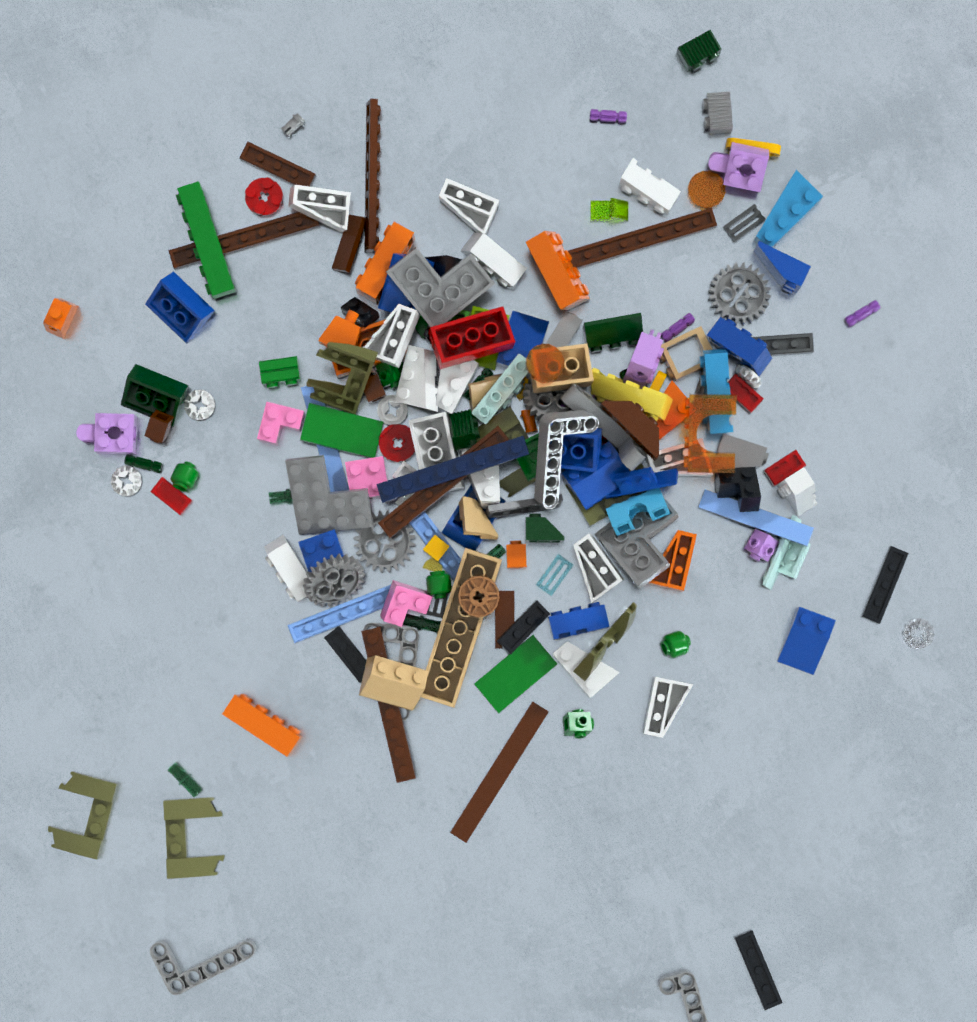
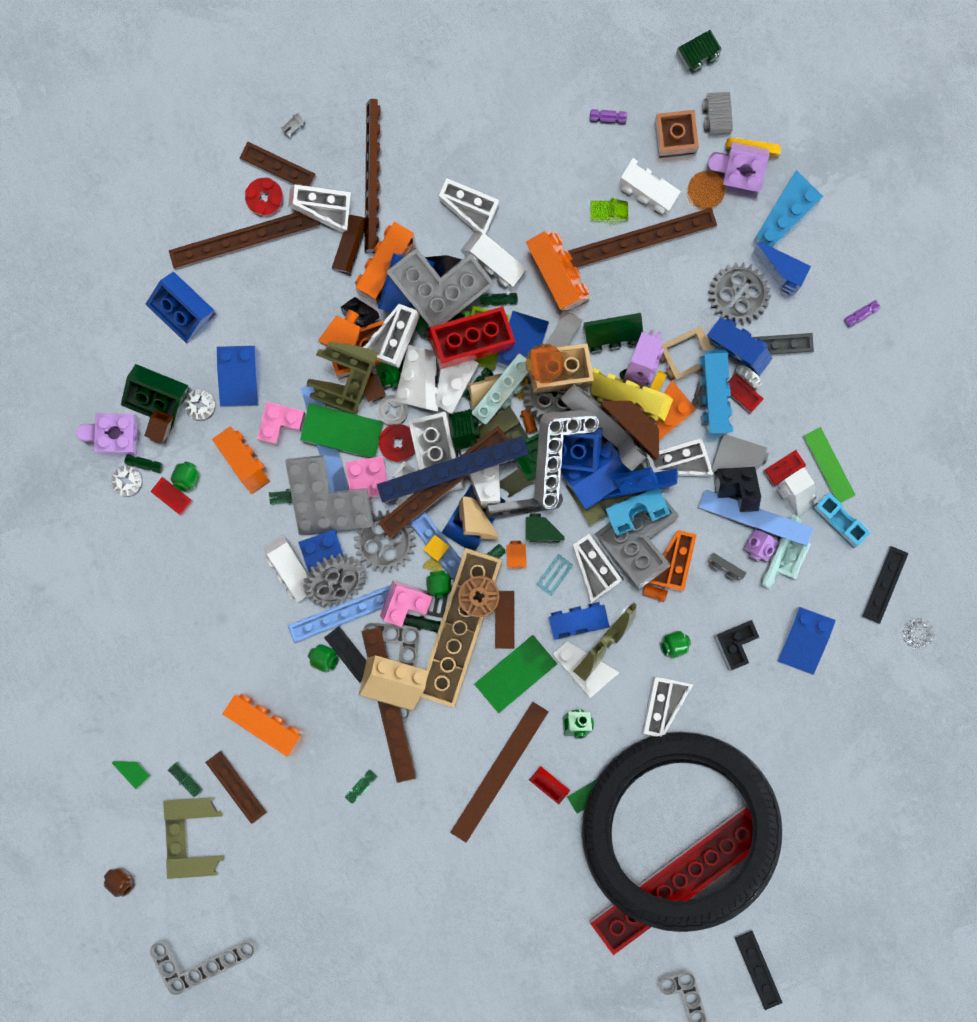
orange torso [43,298,79,339] -> none
olive wedge [48,772,119,860] -> none
green brick [176,181,236,299] -> none
green brick [259,356,301,388] -> none
black tile [496,600,550,655] -> none
medium lavender axle [661,313,695,342] -> none
clear orange arch [684,393,737,473] -> none
dark grey tile [724,204,766,242] -> none
none -> reddish brown head [104,868,133,897]
none -> green tile [112,761,150,789]
none -> reddish brown tile [205,751,267,824]
none -> orange wedge [212,426,271,494]
none -> blue slope [217,345,258,407]
none -> green head [308,644,338,672]
none -> clear green axle [345,770,377,804]
none -> clear green axle [480,293,518,305]
none -> red plate [529,766,571,804]
none -> green tile [567,779,597,814]
none -> black tyre [582,732,782,932]
none -> red brick [589,806,753,955]
none -> orange pin [643,584,668,602]
none -> nougat brick [655,110,699,156]
none -> dark grey plate [707,553,747,581]
none -> black brick [714,620,760,671]
none -> bright green tile [803,427,855,503]
none -> medium azure arch [813,492,871,548]

